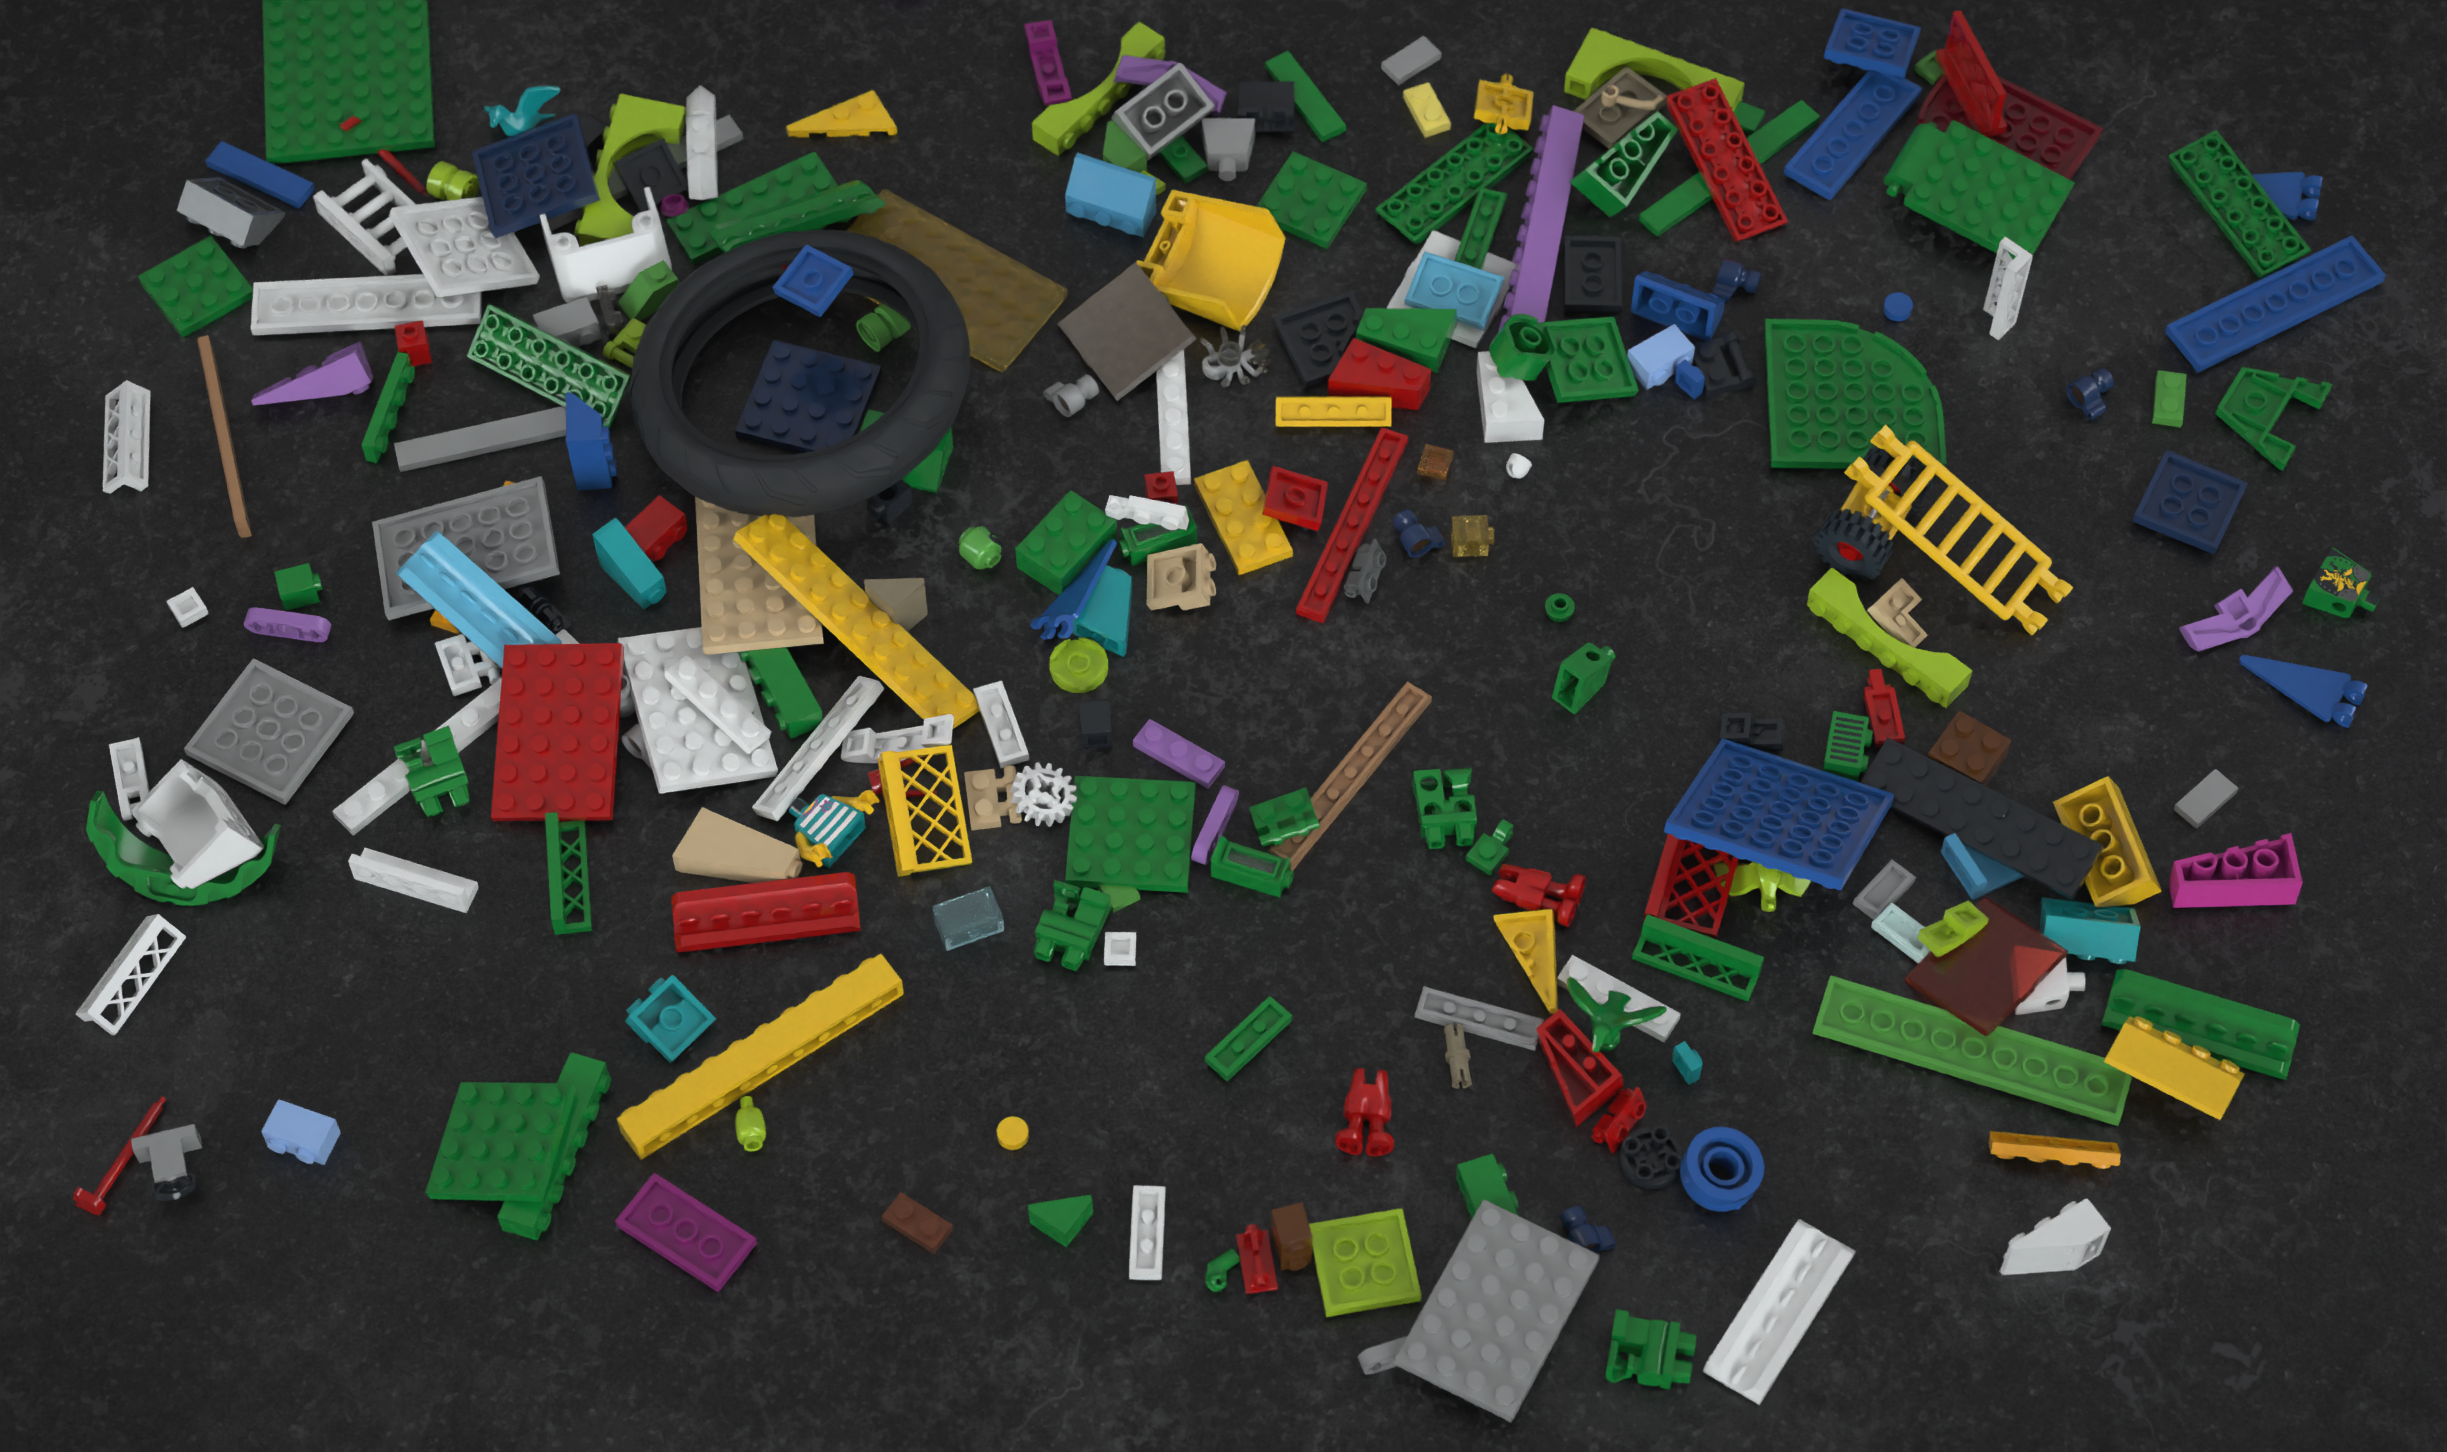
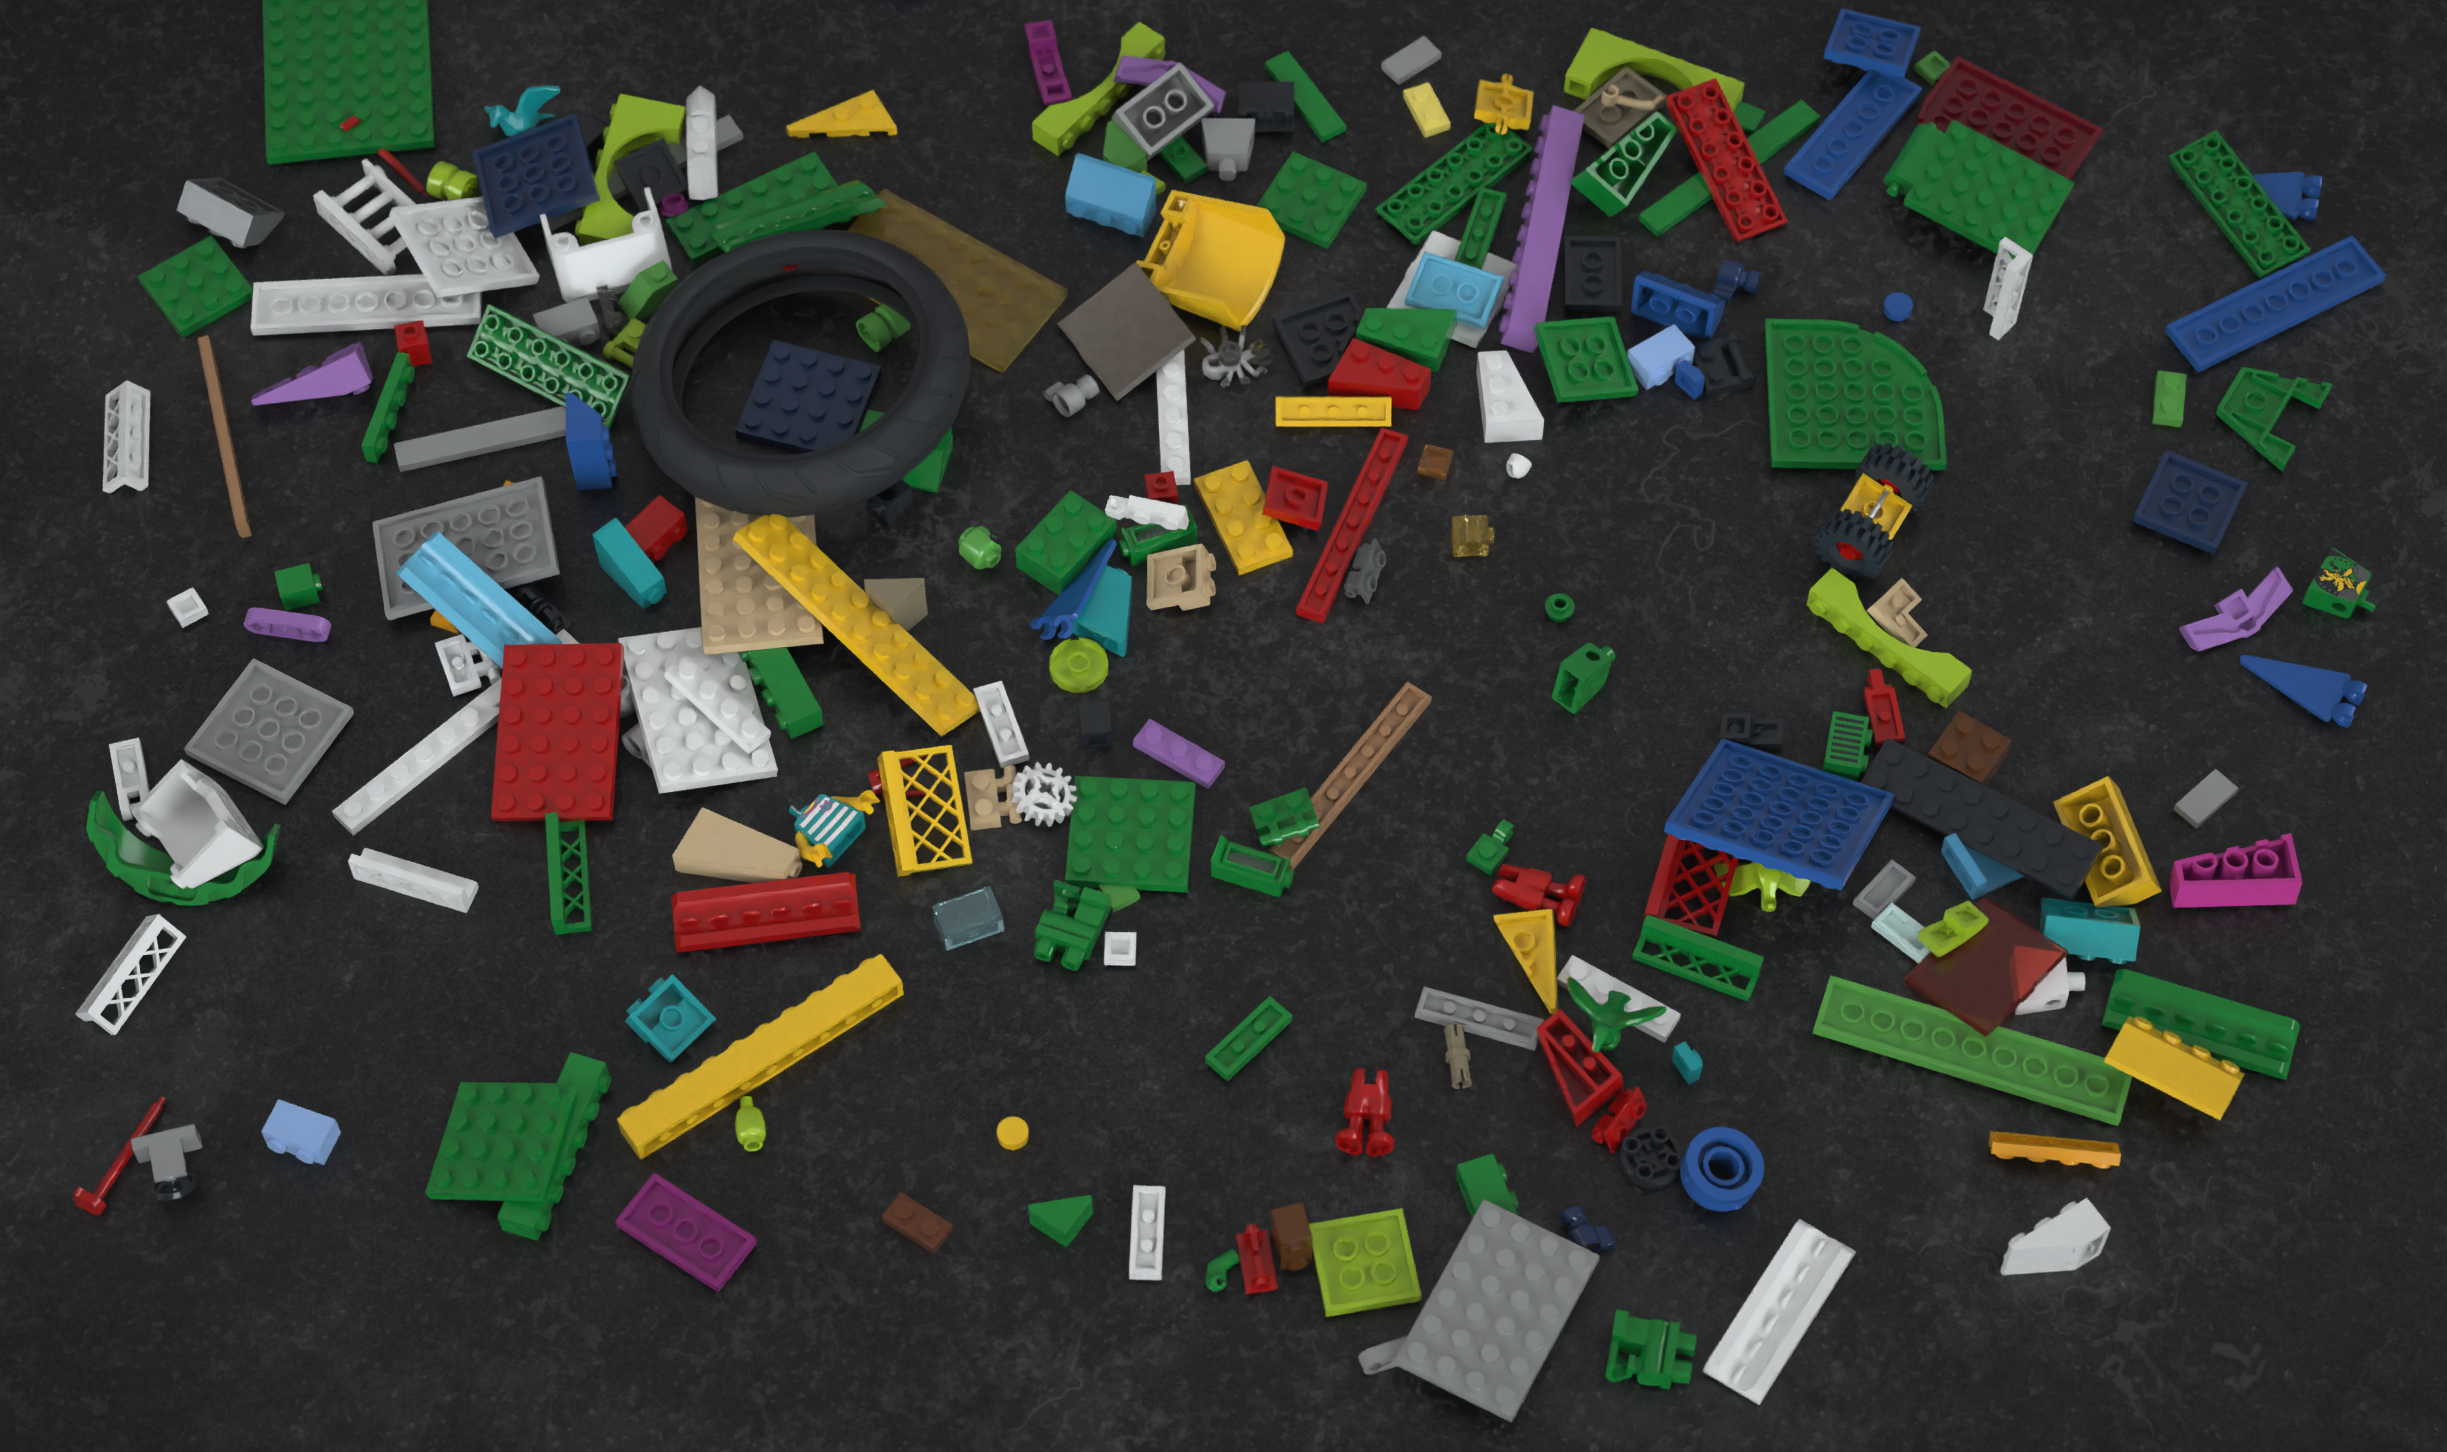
blue tile [206,141,315,209] -> none
green hips [394,726,470,818] -> none
white plate [752,676,884,821] -> none
blue plate [772,244,854,317] -> none
white slope [841,714,954,763] -> none
medium lavender beam [1191,785,1239,865] -> none
dark blue piece [1392,509,1446,557] -> none
green hips [1412,768,1477,849] -> none
green brick [1489,314,1557,381] -> none
yellow bar [1844,425,2073,635] -> none
red fence [1935,10,2007,138] -> none
dark blue piece [2066,368,2114,421] -> none

